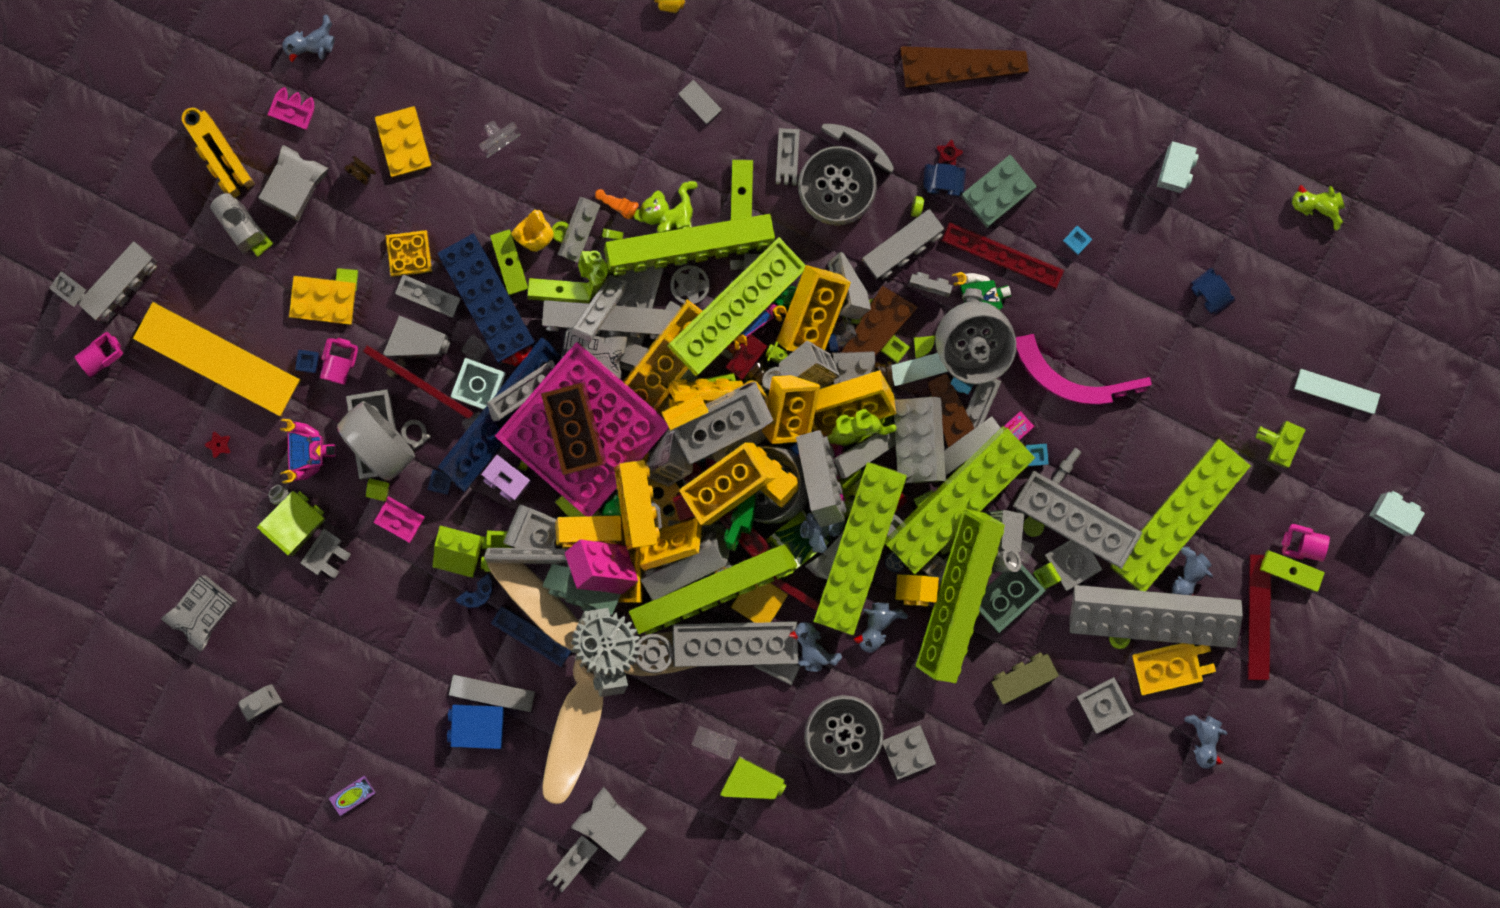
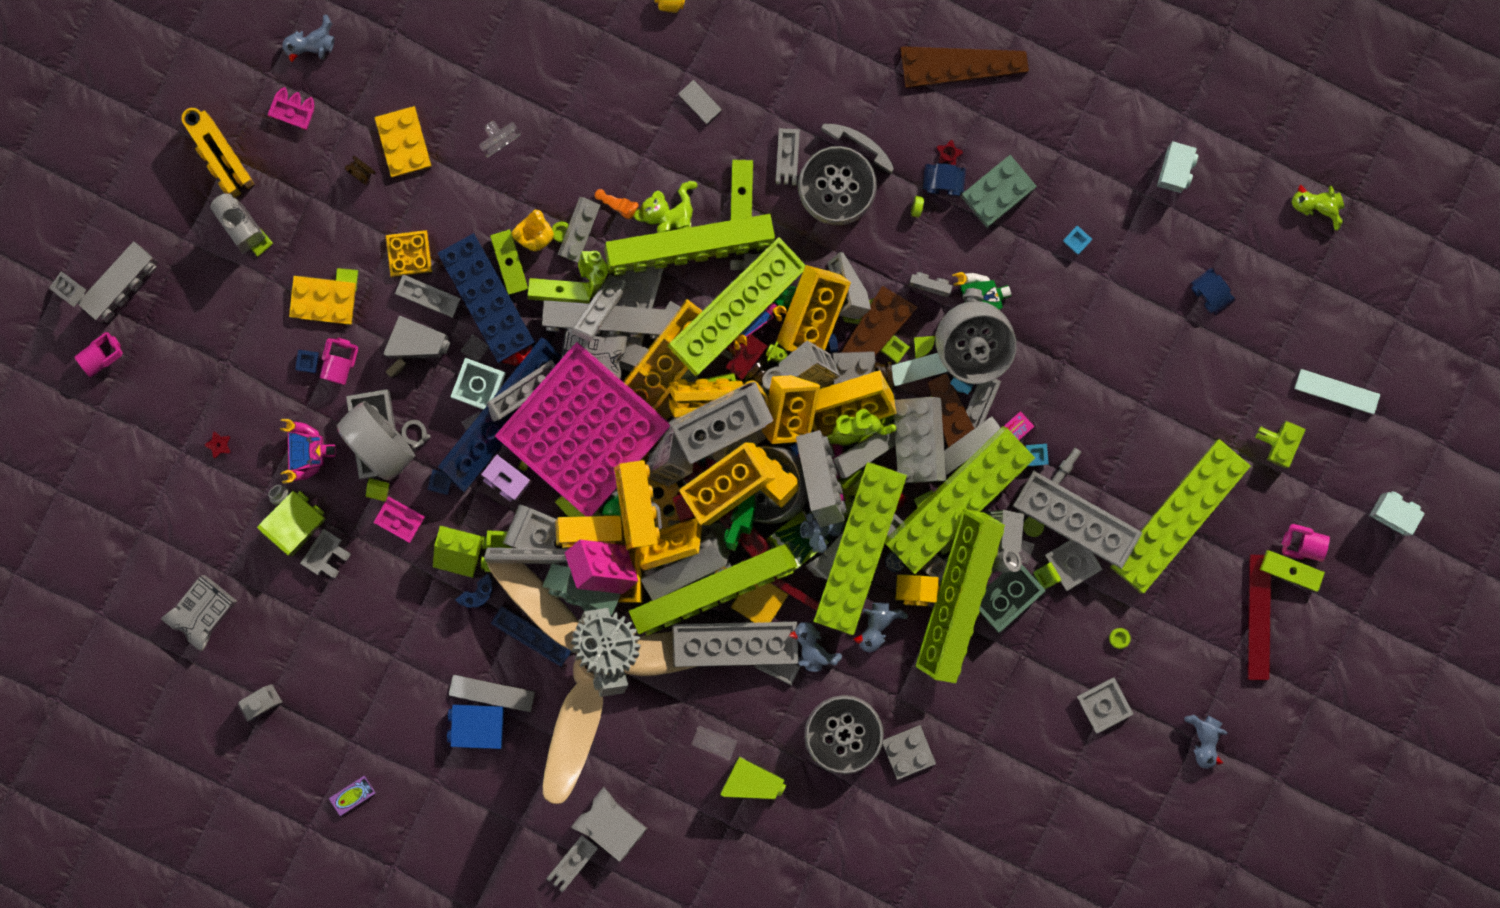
yellow tile [133,302,301,417] -> none
light grey piece [259,145,329,221] -> none
dark red tile [363,345,473,419] -> none
reddish brown brick [541,381,606,475] -> none
lime tile [602,228,624,240] -> none
light grey wheel [635,634,673,673] -> none
yellow slope [661,394,709,430] -> none
light grey wheel [670,265,709,304] -> none
clear tile [833,317,857,347] -> none
light grey brick [862,209,944,280] -> none
dark red tile [941,222,1064,289] -> none
olive brick [991,652,1059,704] -> none
dark pink arch [1016,334,1152,405] -> none
light grey brick [1070,585,1242,648] -> none
yellow tile [1132,643,1216,695] -> none
sand blue animal [1172,546,1213,596] -> none

